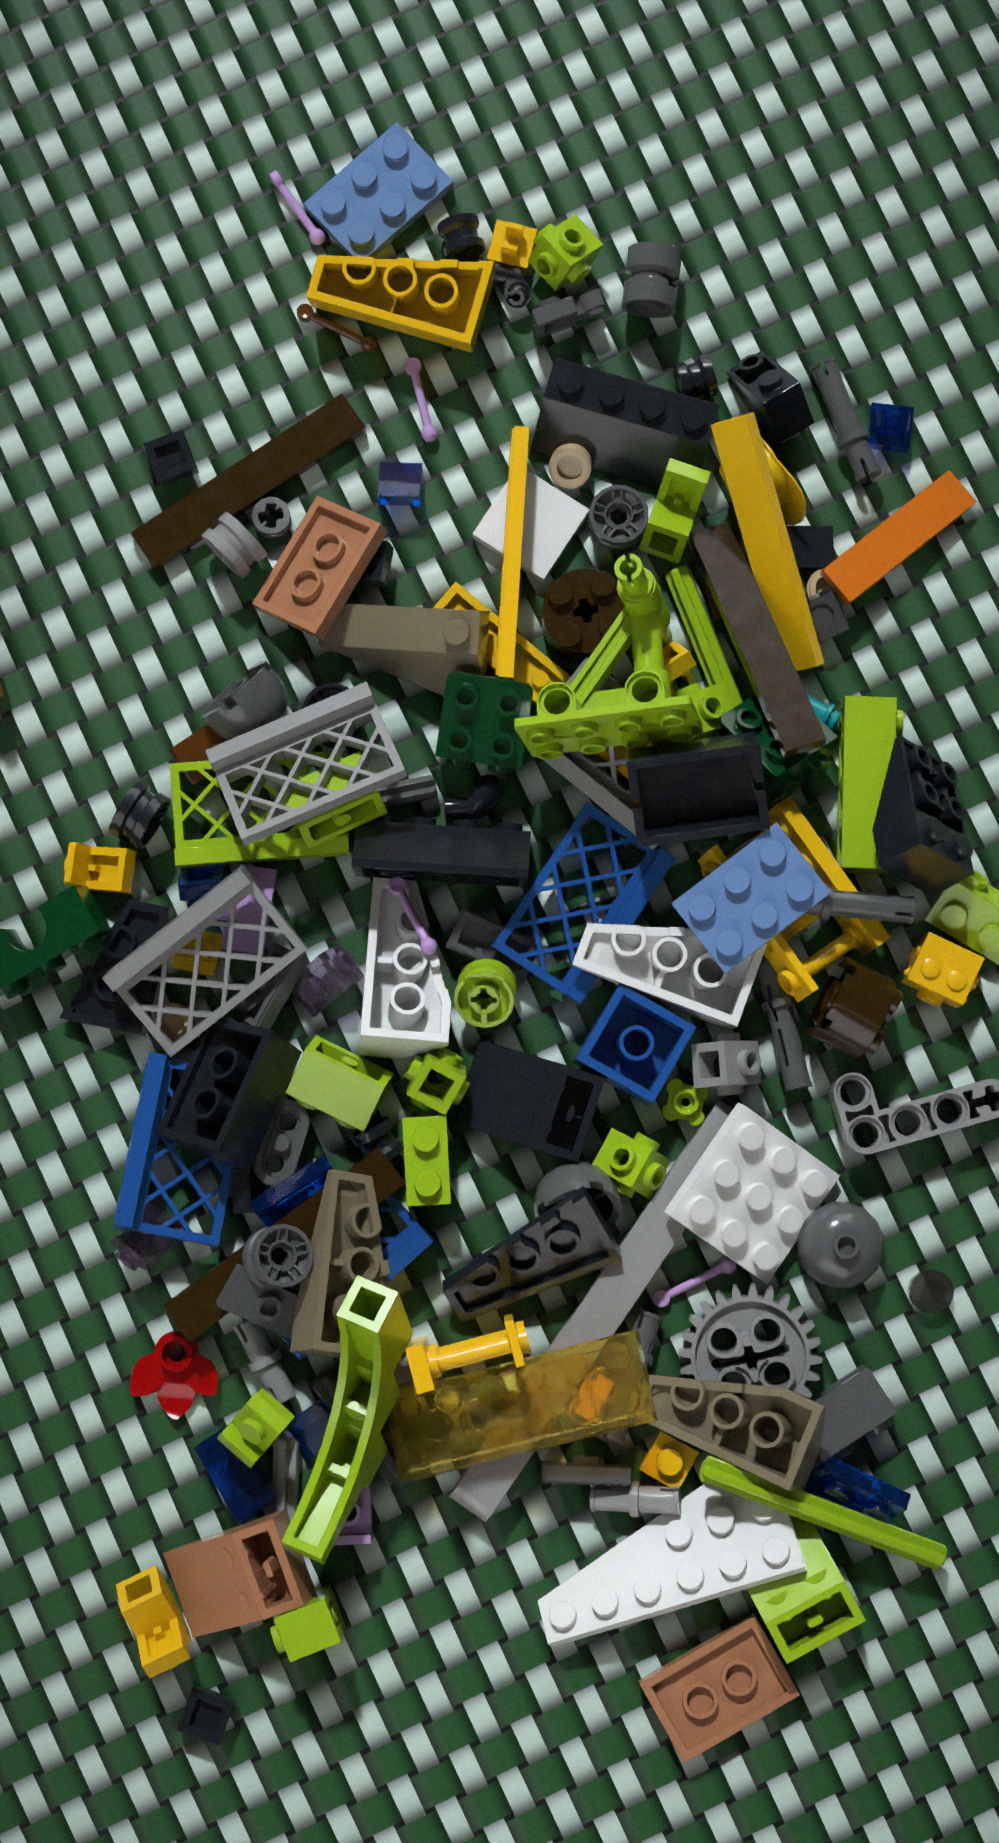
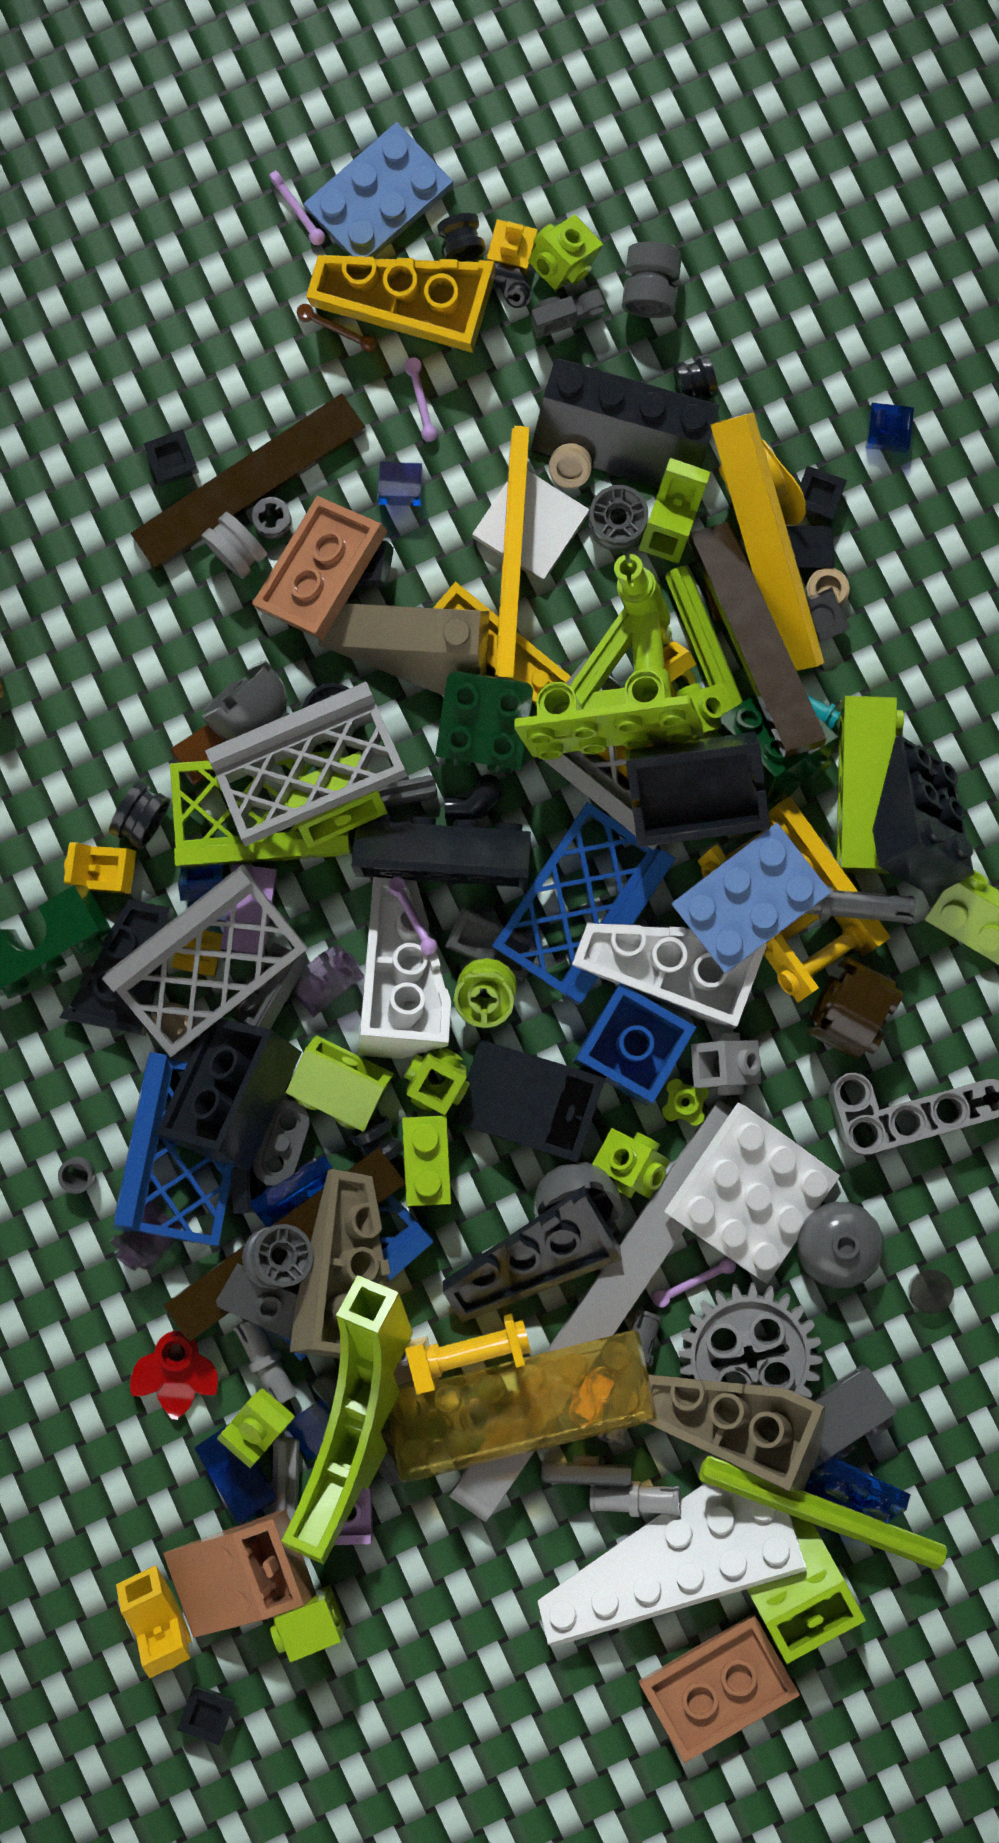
dark brown brick [541,568,624,664] -> none
yellow plate [639,1429,699,1487] -> none
black slope [726,350,814,444] -> none
dark grey pin [757,961,813,1092] -> none
dark grey pin [809,356,882,484] -> none
orange tile [820,470,977,606] -> none
yellow head [901,932,985,1008] -> none
none -> dark grey hinge [58,1157,95,1194]
none -> black plate [799,465,847,523]

